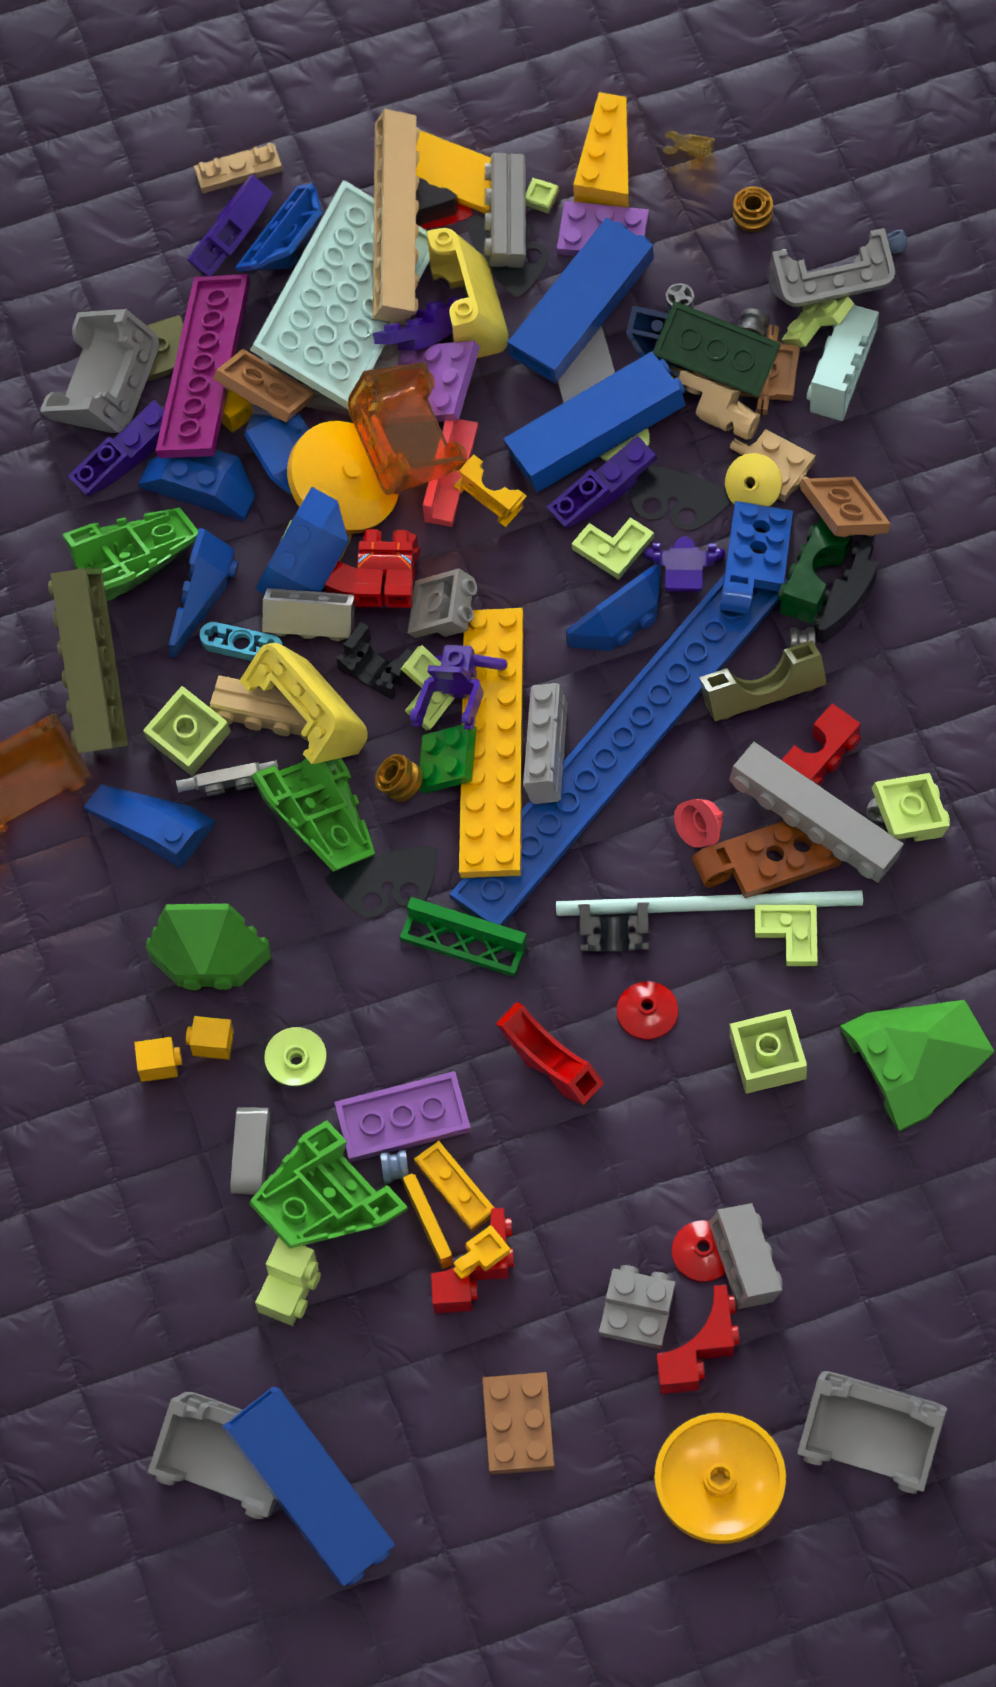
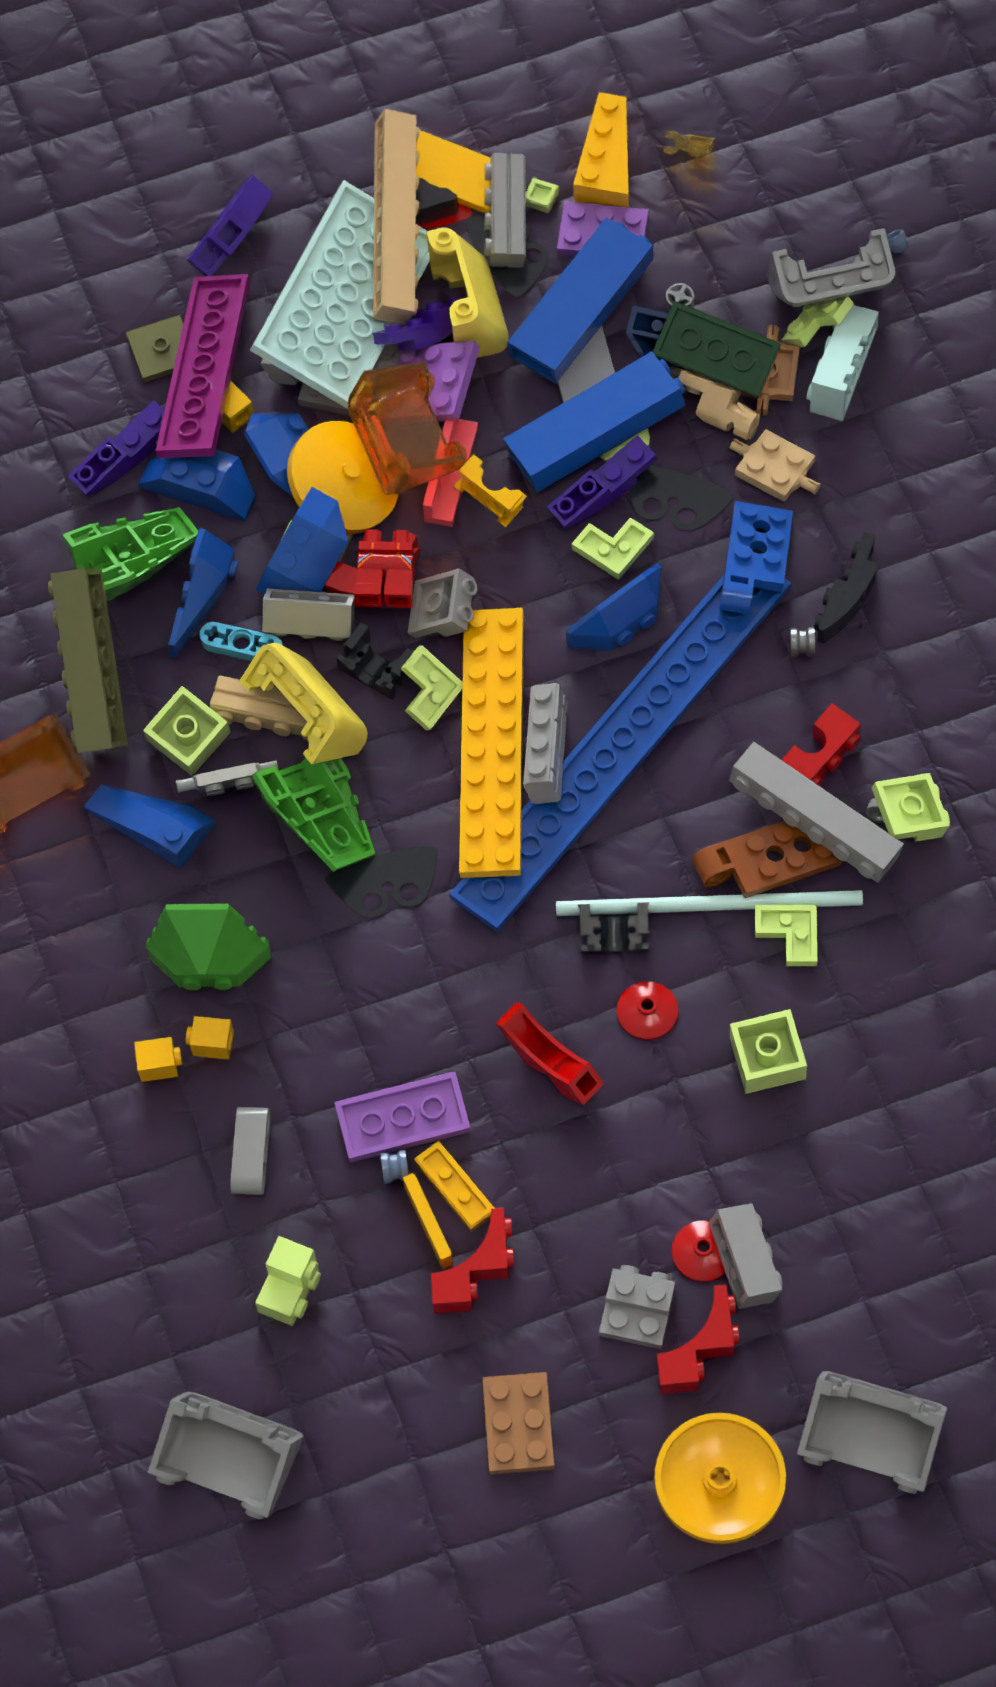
light grey windscreen [40,309,159,433] -> none
tan plate [194,143,283,194] -> none
medium nougat plate [213,349,315,422] -> none
blue brick [222,1386,395,1586] -> none
blue wedge [235,183,322,272] -> none
bright green wedge [249,1120,408,1249] -> none
yellowish green dish [264,1027,327,1086] -> none
pearl gold wheel [375,754,423,802] -> none
green fence [400,897,527,977] -> none
dark purple piece [410,645,508,730] -> none
green plate [418,724,477,794] -> none
yellow plate [453,1225,510,1280] -> none
dark purple piece [643,536,726,591] -> none
coral piece [674,799,724,847] -> none
olive arch [699,640,827,722] -> none
light yellow dish [725,453,782,507] -> none
pearl gold wheel [733,186,773,233] -> none
flat silver wheel [738,308,769,336] -> none
dark green arch [777,517,853,624] -> none
medium nougat plate [800,477,891,537] -> none
bright green wedge [840,1000,995,1132] -> none

